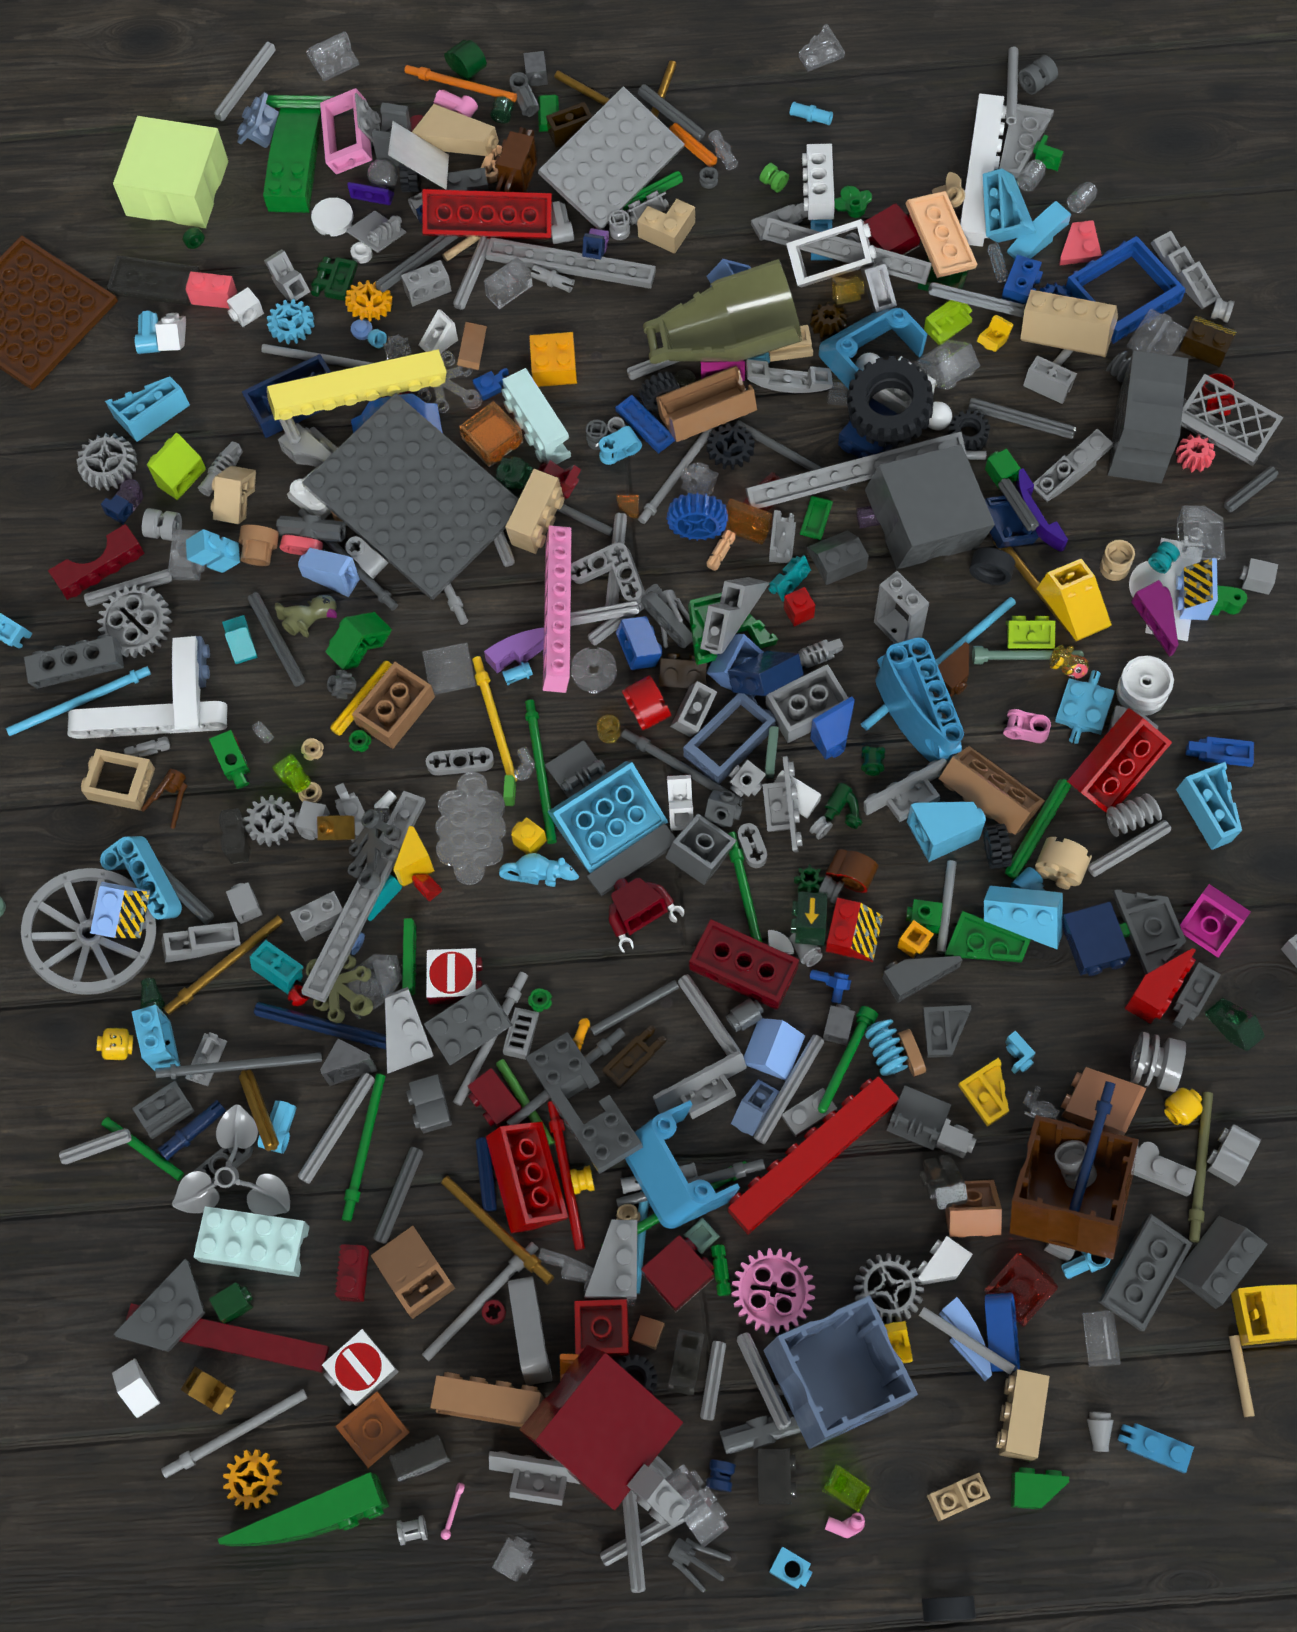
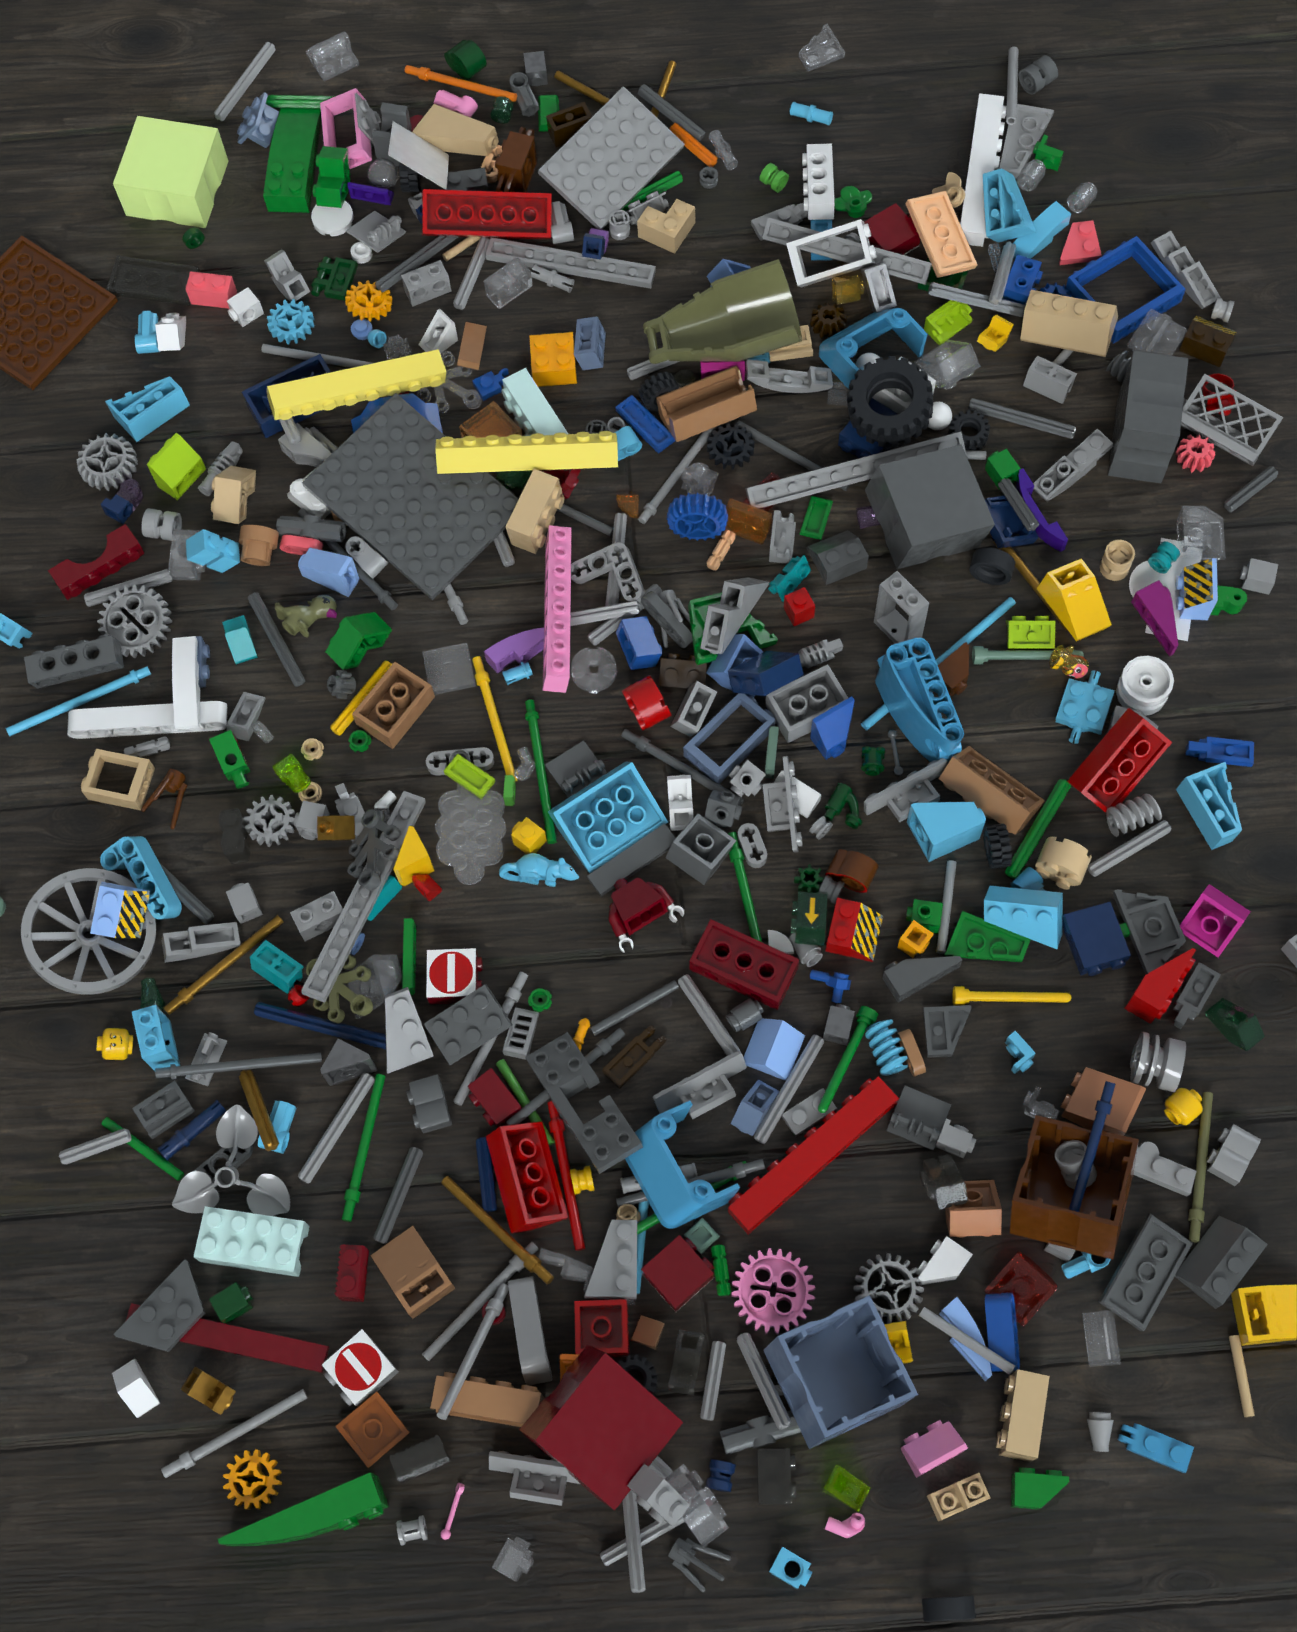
clear yellow wheel [597,715,621,743] -> none
yellow wing [958,1058,1009,1127] -> none
bright pink piece [1003,709,1051,743] -> none
none -> light grey slope [226,692,265,741]
none -> green brick [313,146,351,208]
none -> light yellow brick [435,431,618,474]
none -> light grey bar [437,1283,509,1420]
none -> lime tile [443,754,496,799]
none -> sand blue brick [574,316,606,370]
none -> dark grey hinge [888,730,903,776]
none -> bright pink slope [900,1420,968,1478]
none -> yellow piece [952,986,1072,1006]
none -> light grey axle [989,241,1016,305]

